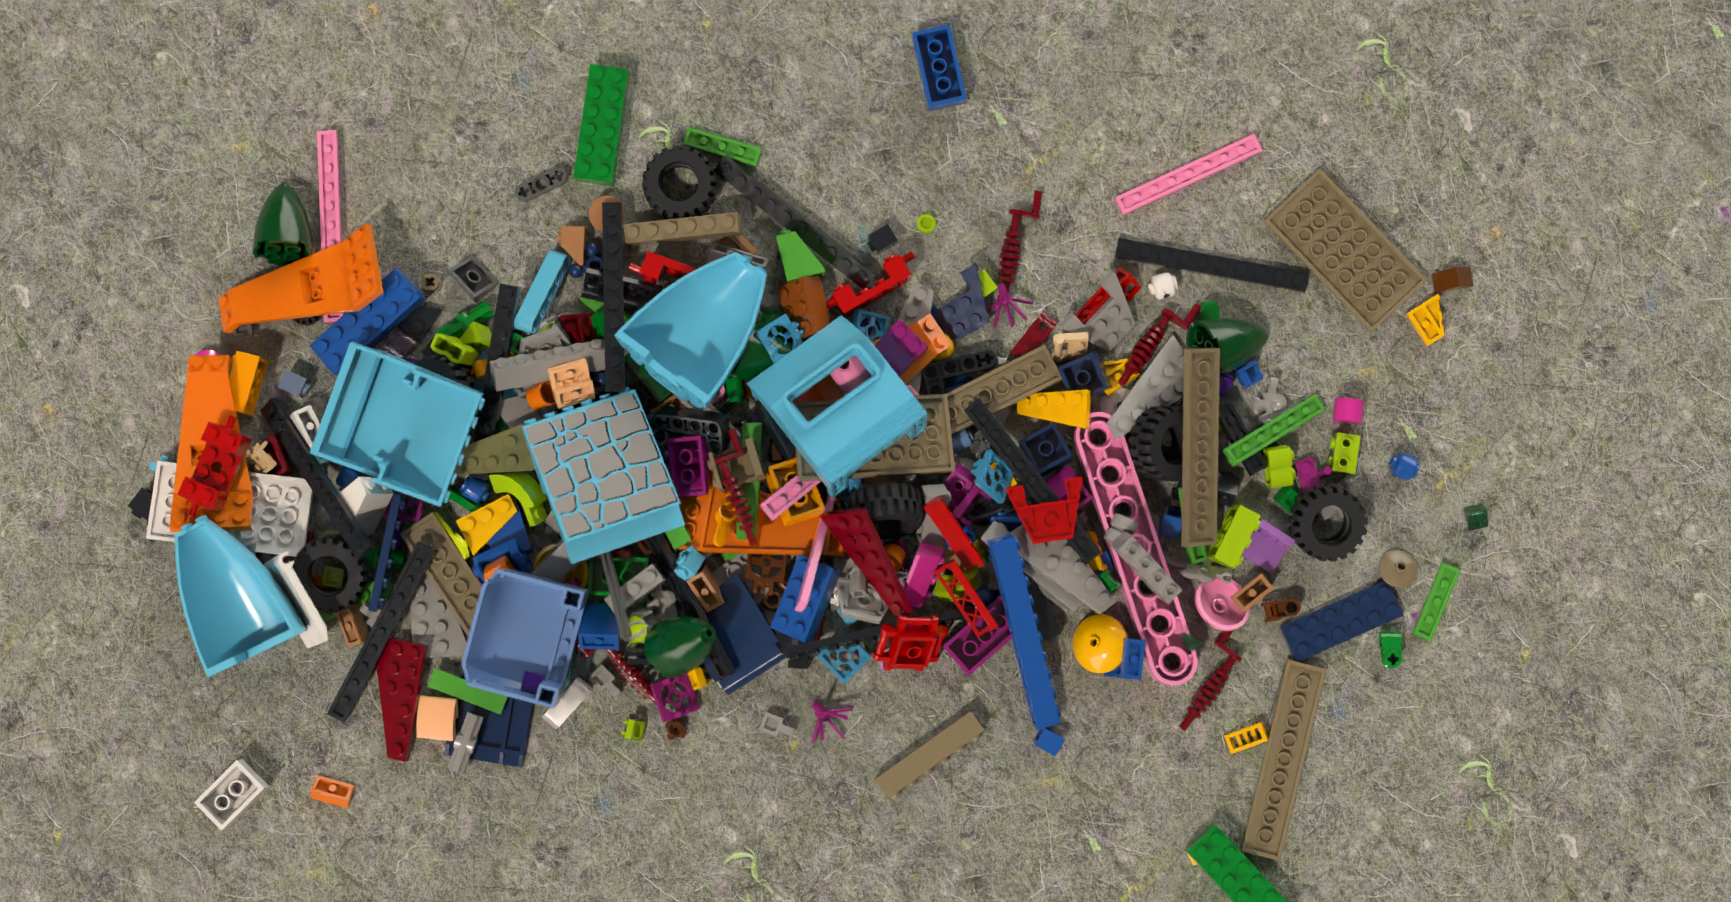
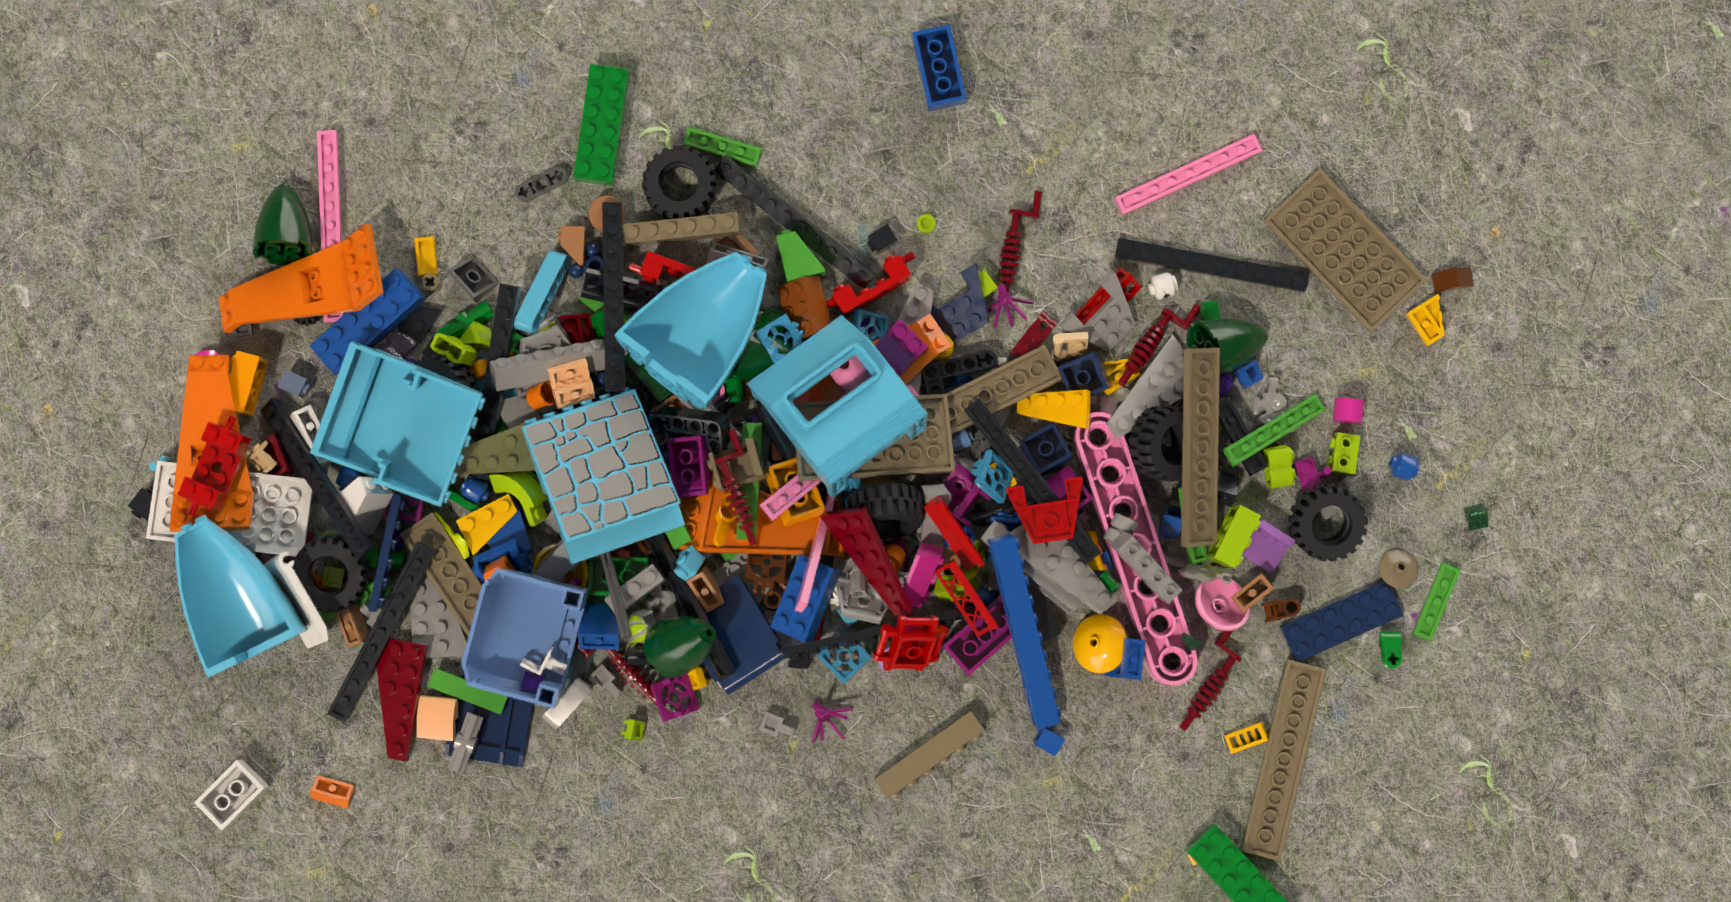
reddish brown plate [665,719,687,740] -> none
green slope [1273,486,1300,514] -> none
none -> yellow tile [414,236,438,277]
none -> white bracket [520,646,568,676]

